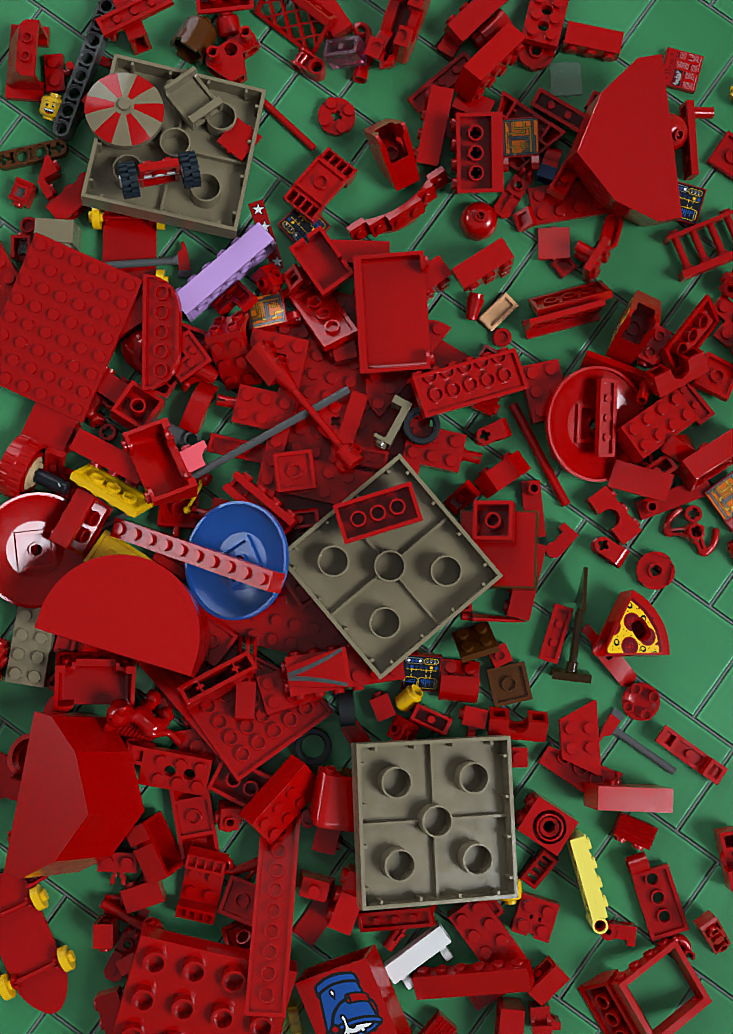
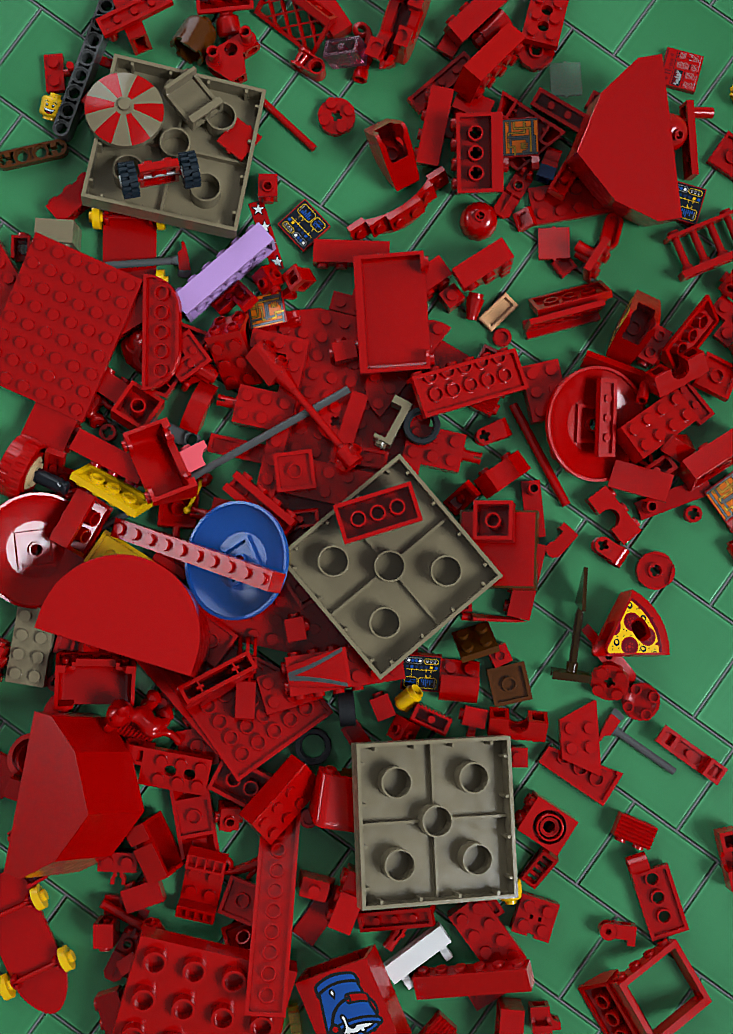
red windscreen [5,19,50,103] -> none
red window [8,176,38,209] -> none
red plate [20,217,35,236] -> none
red slope [37,155,62,201] -> none
red plate [283,147,358,225] -> none
red piece [289,225,354,299] -> none
red plate [289,285,358,351] -> none
red brick [312,827,342,855] -> none
red brick [527,955,570,1006] -> none
red plate [538,603,574,664] -> none
red brick [561,21,624,62] -> none
light yellow hinge [566,829,608,934] -> none
brick [584,779,673,813] -> none
red piece [662,507,720,557] -> none
red arm [671,933,695,961] -> none
red slope [693,910,731,955] -> none
none -> red brick [258,173,278,204]
none -> red brick [284,613,310,643]
none -> red brick [437,283,466,313]
none -> red plate [590,662,629,700]

